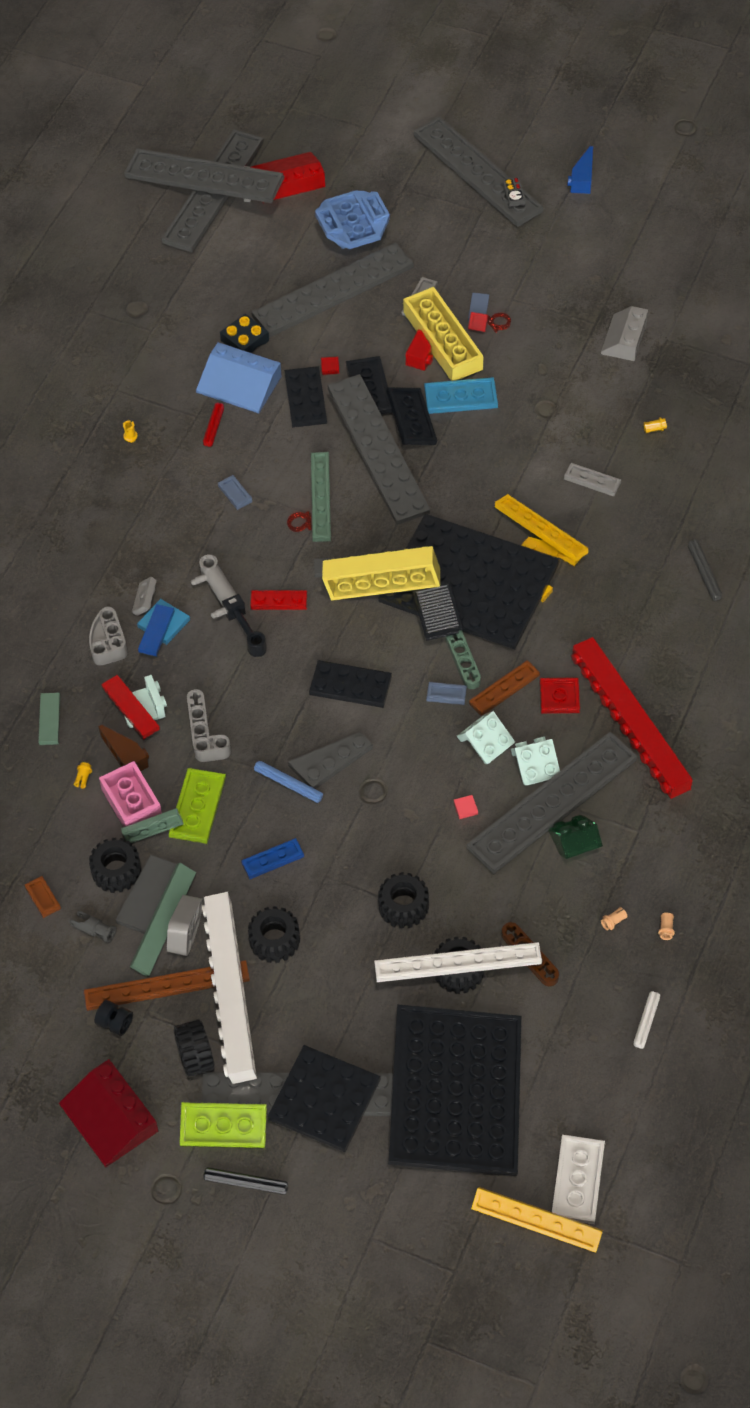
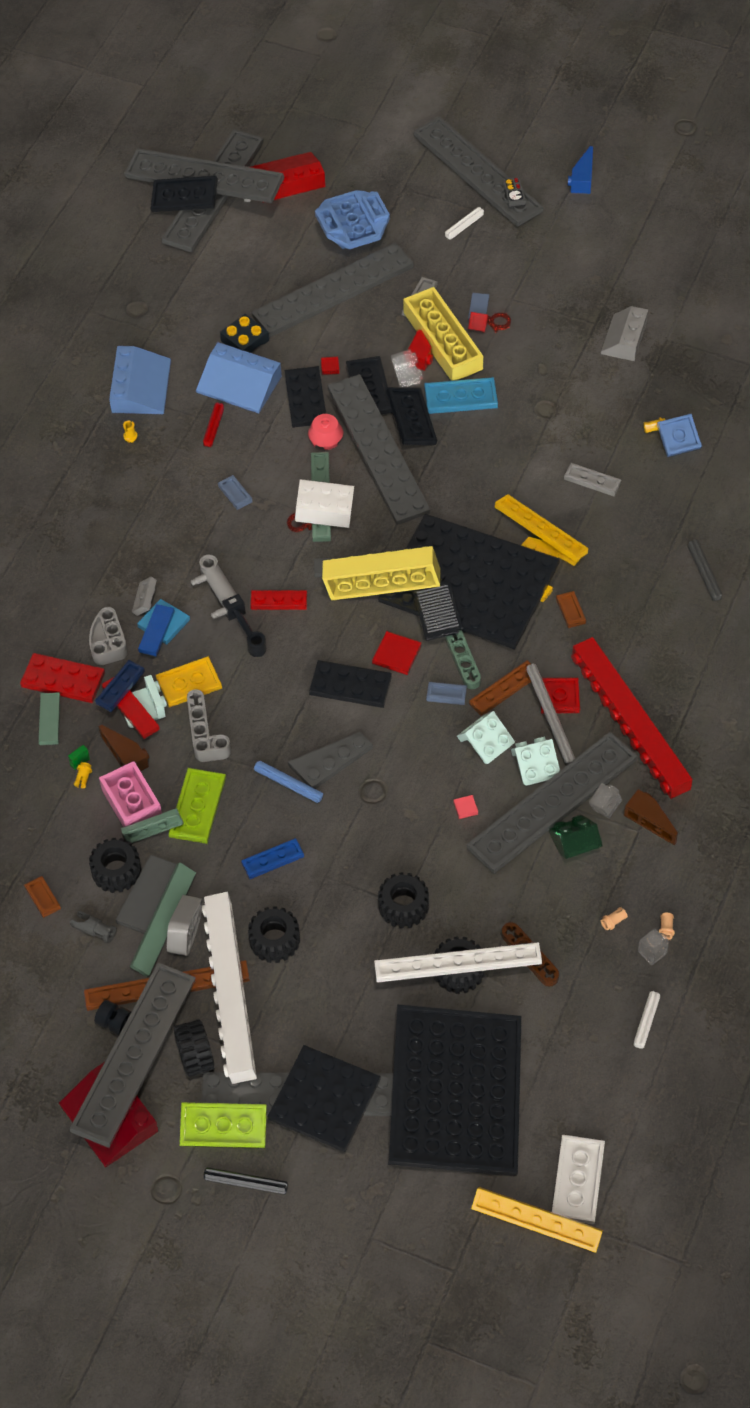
none -> red plate [20,653,105,703]
none -> green tile [68,745,90,770]
none -> dark grey plate [70,963,196,1148]
none -> dark blue tile [95,660,145,712]
none -> medium blue slope [109,346,171,414]
none -> black tile [150,176,218,212]
none -> yellow tile [155,656,222,707]
none -> white brick [295,479,354,528]
none -> coral cone [308,414,343,450]
none -> red tile [372,631,422,675]
none -> clear brick [391,349,423,388]
none -> white axle [445,207,484,240]
none -> light grey axle [526,663,575,765]
none -> dark orange tile [556,591,586,628]
none -> clear brick [589,783,622,819]
none -> reddish brown slope [624,789,678,845]
none -> clear brick [638,928,669,965]
none -> medium blue tile [657,414,702,457]

